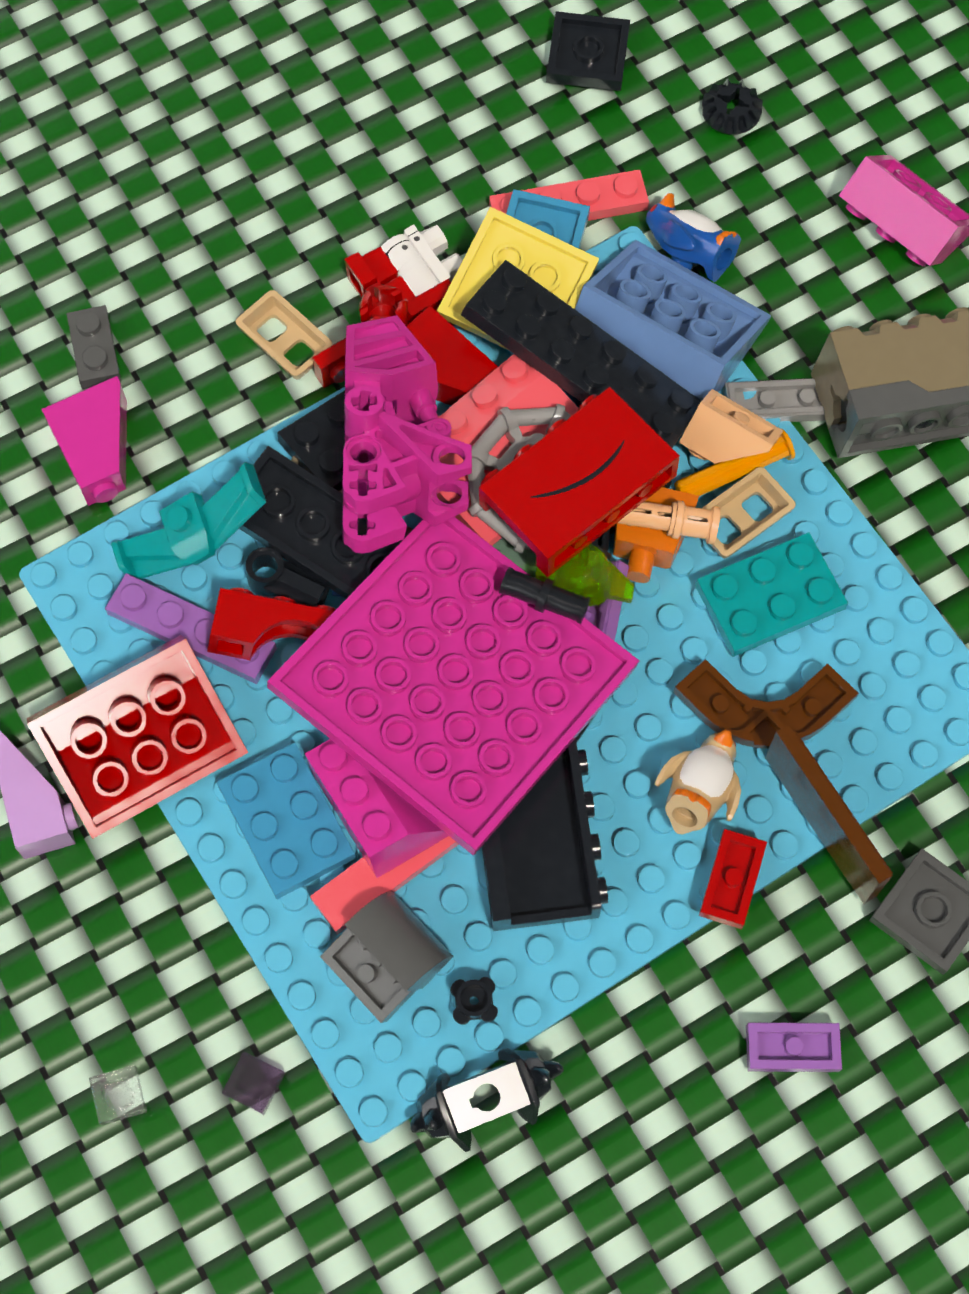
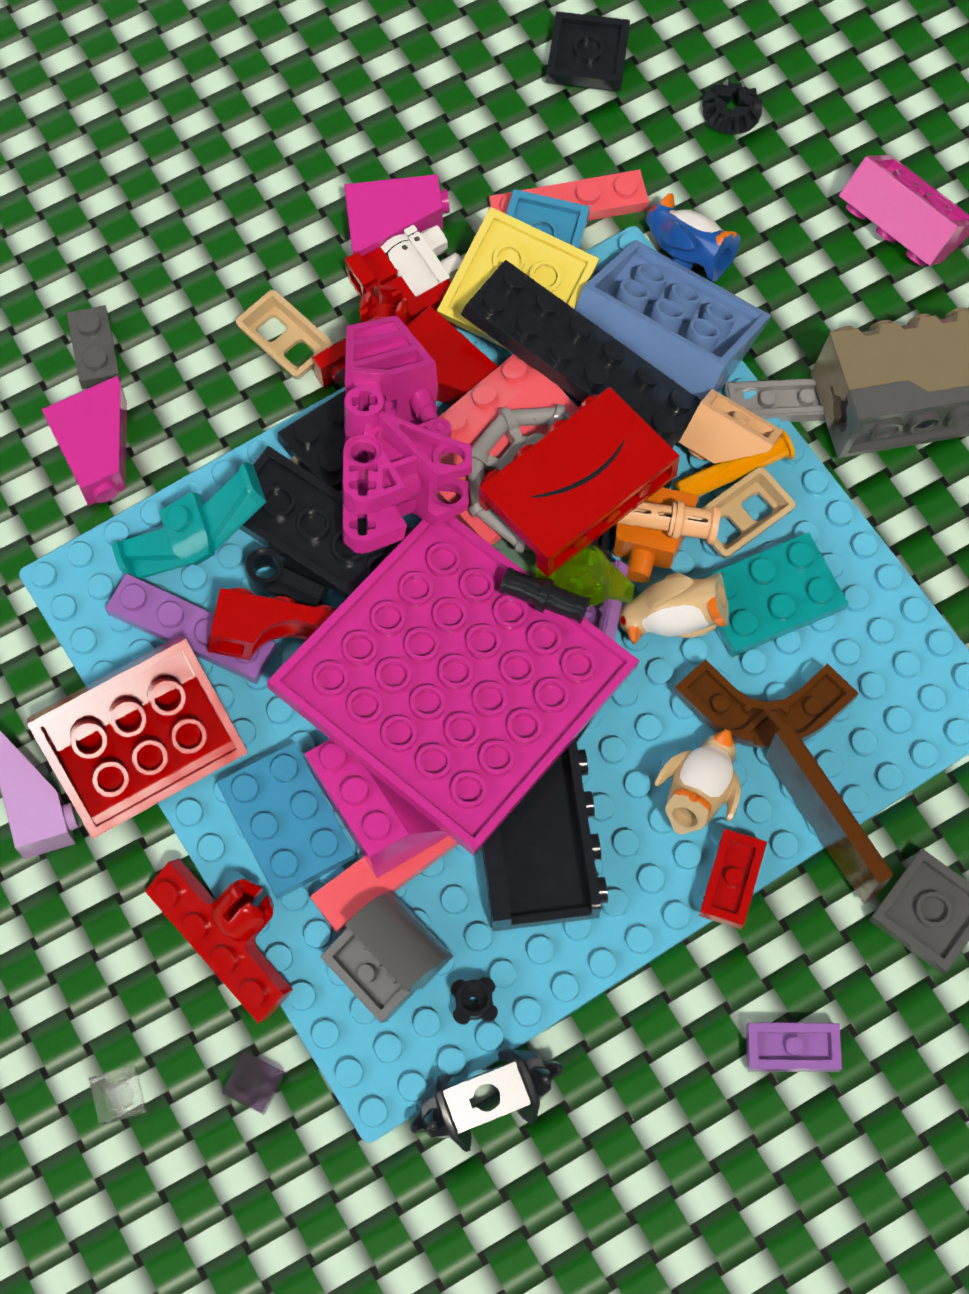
none -> red plate [145,858,293,1024]
none -> dark pink slope [344,174,450,256]
none -> tan animal [619,572,729,644]

